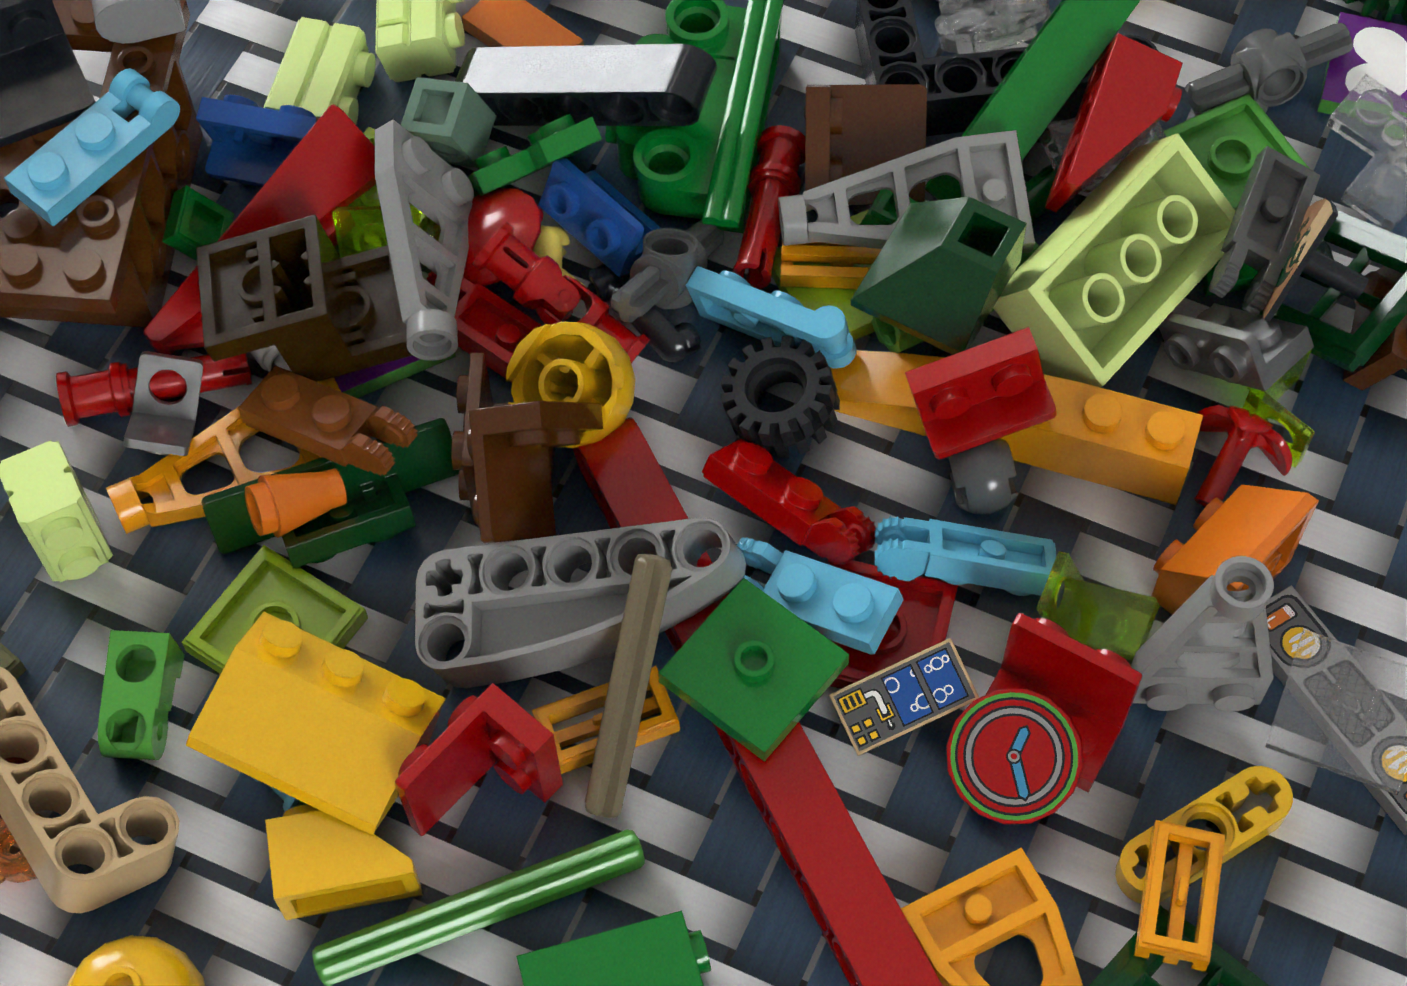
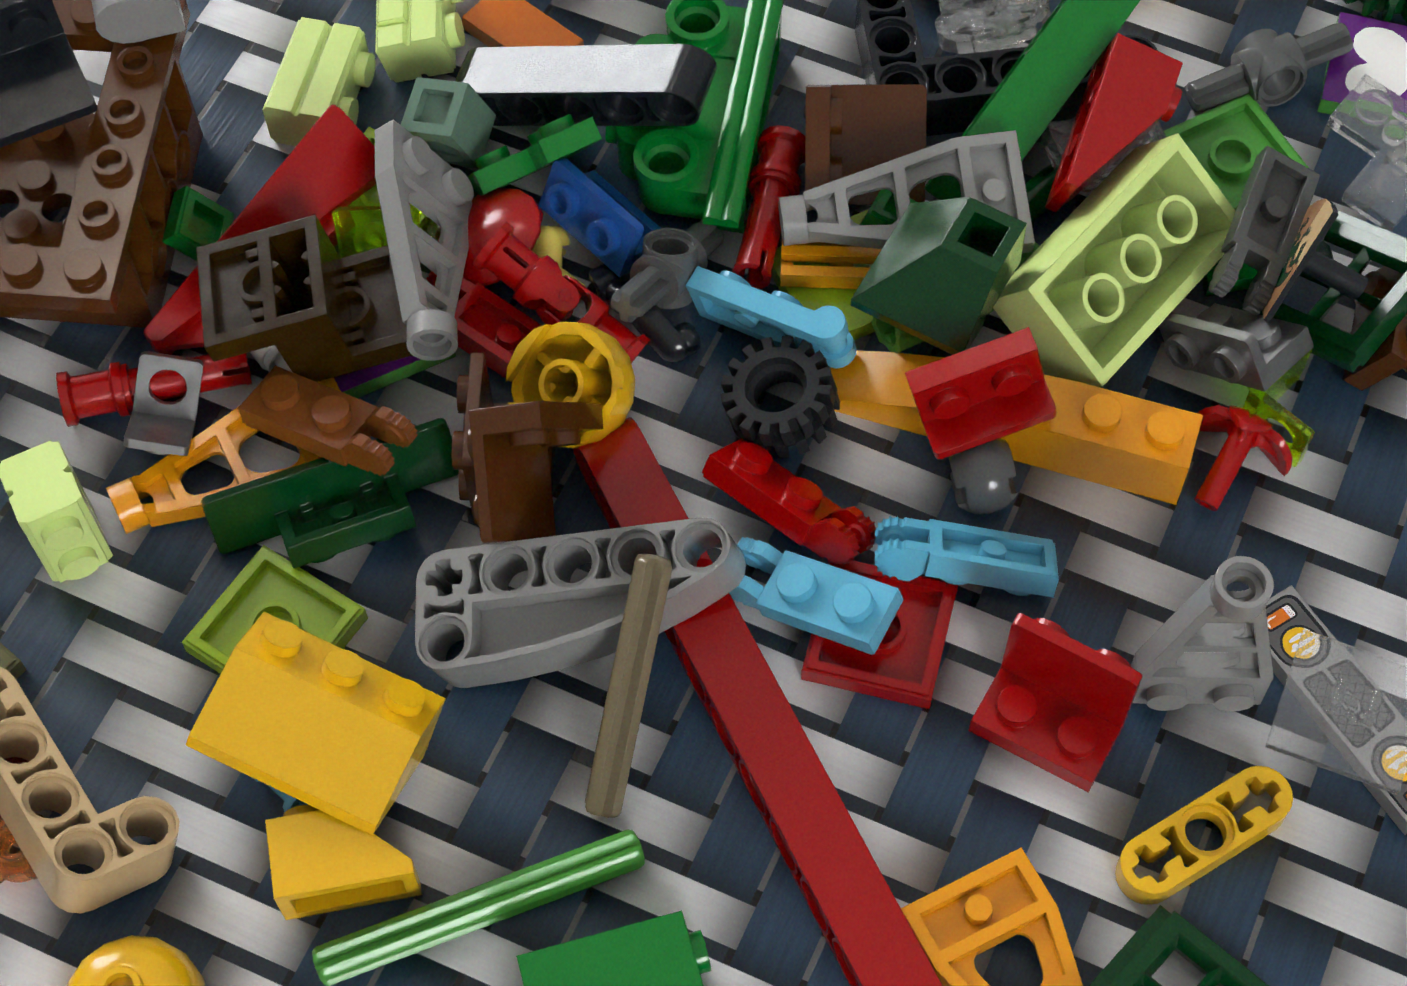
medium azure plate [4,68,180,226] -> none
bright green leg [98,630,185,760] -> none
blue bracket [196,95,318,187] -> none
orange cone [245,468,347,538] -> none
red bracket [395,683,563,836] -> none
light orange tile [532,666,680,774] -> none
green plate [658,578,850,762] -> none
tile [829,638,979,756] -> none
tile [946,688,1084,824] -> none
clear neon green bracket [1037,551,1160,660] -> none
light orange tile [1134,820,1225,972] -> none
orange slope [1151,484,1319,615] -> none

